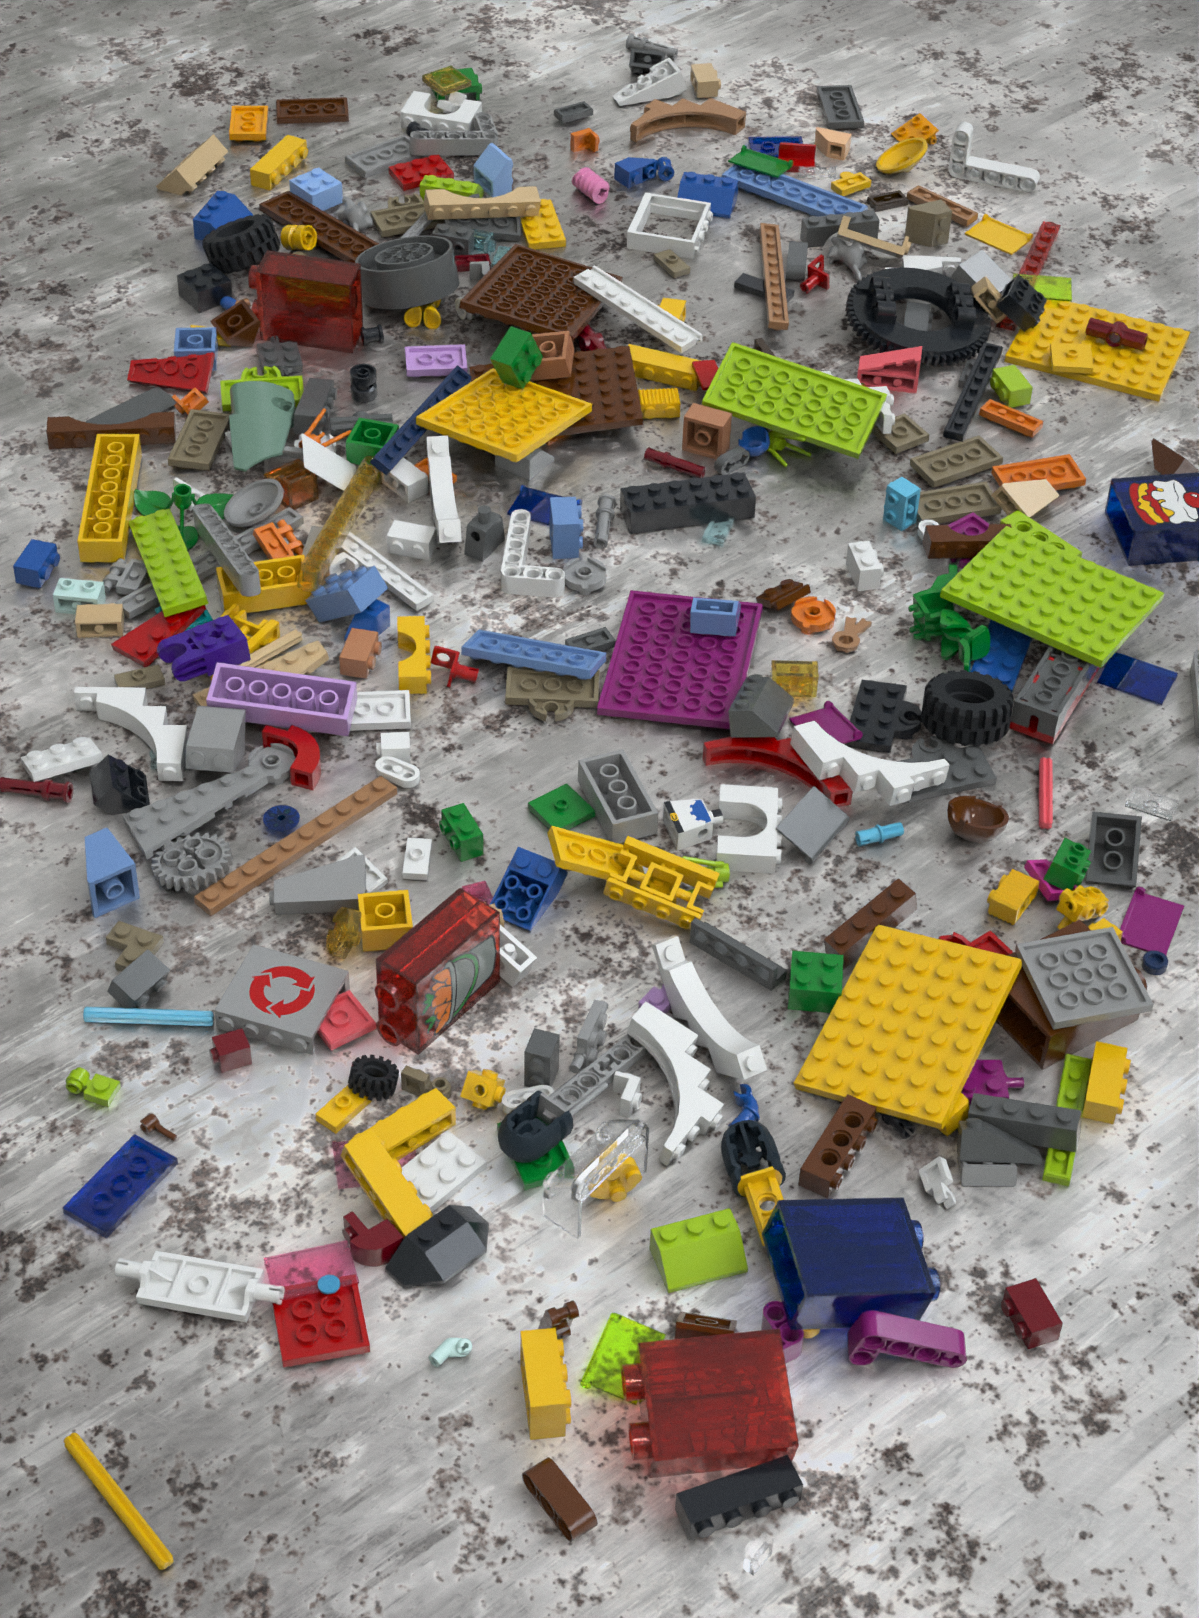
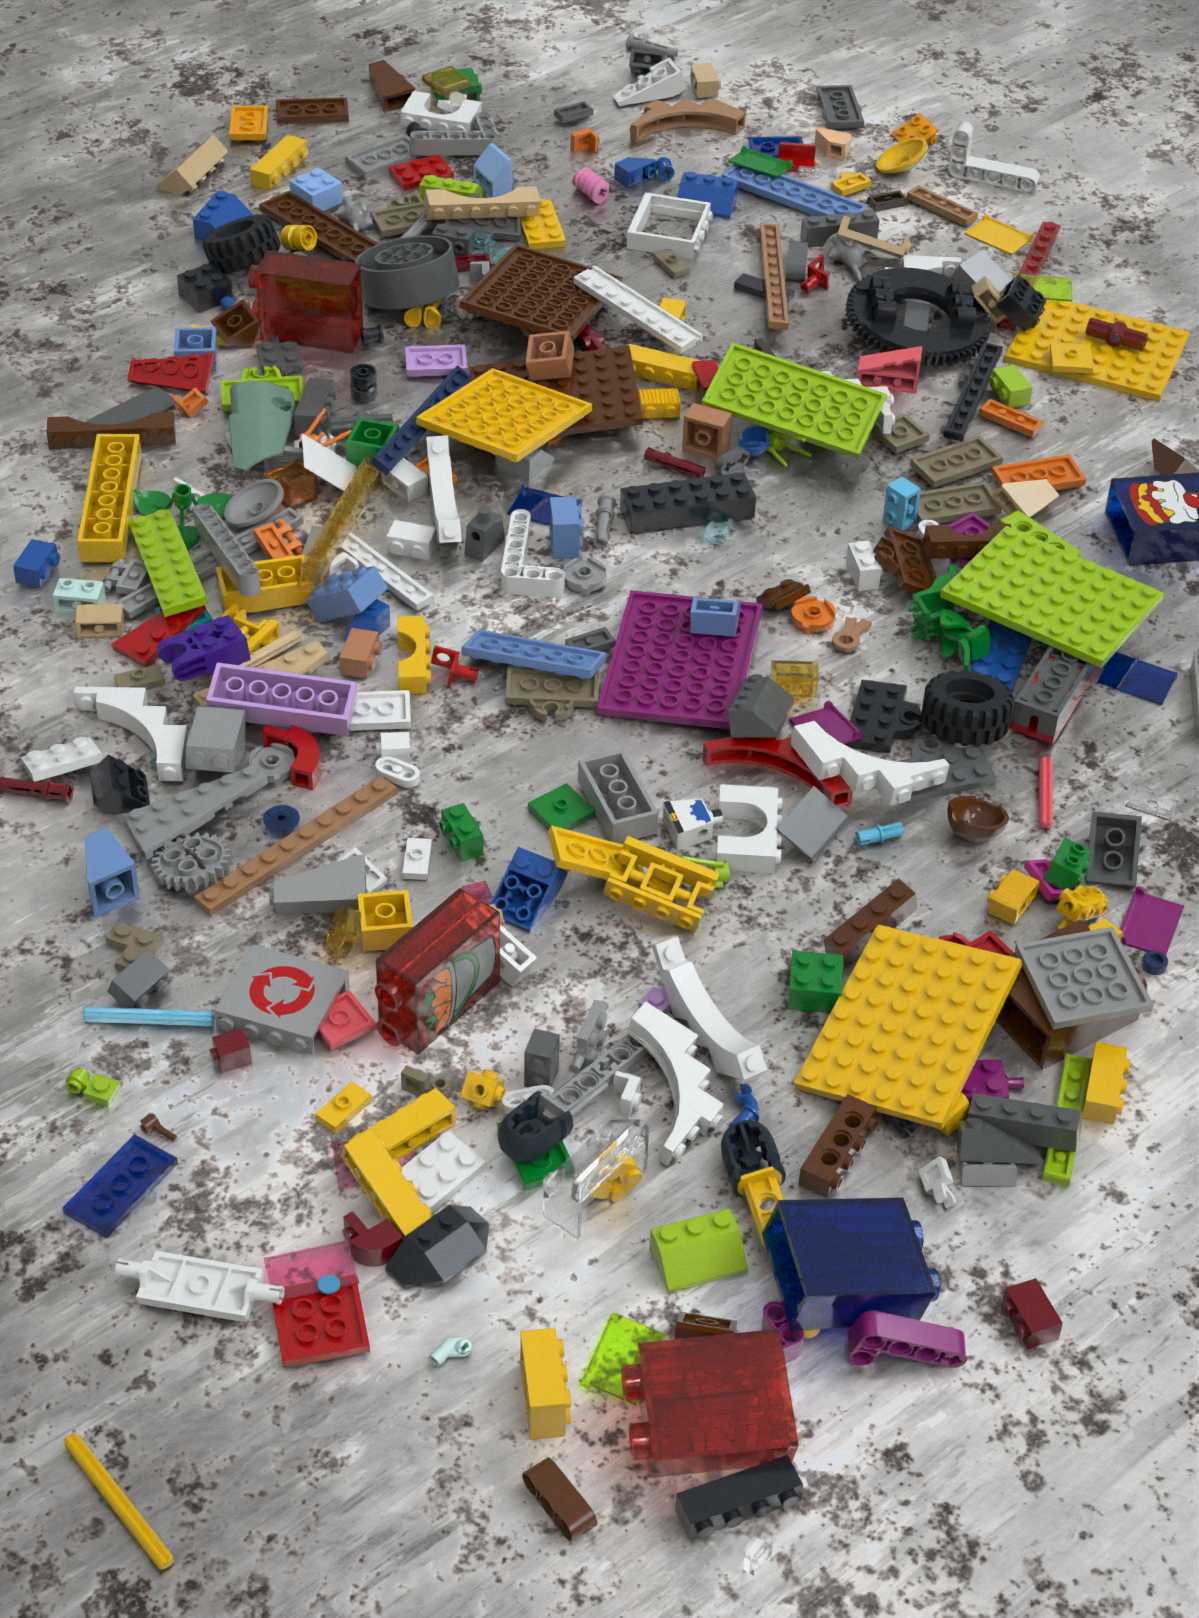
dark tan plate [168,409,231,471] -> none
black tyre [348,1054,399,1101] -> none
green brick [490,326,543,390] -> none
reddish brown plate [538,1300,579,1338] -> none
dark grey fence [689,918,787,991] -> none
dark tan slope [904,200,952,247] -> none
none -> reddish brown slope [368,60,415,113]
none -> reddish brown plate [873,527,937,594]

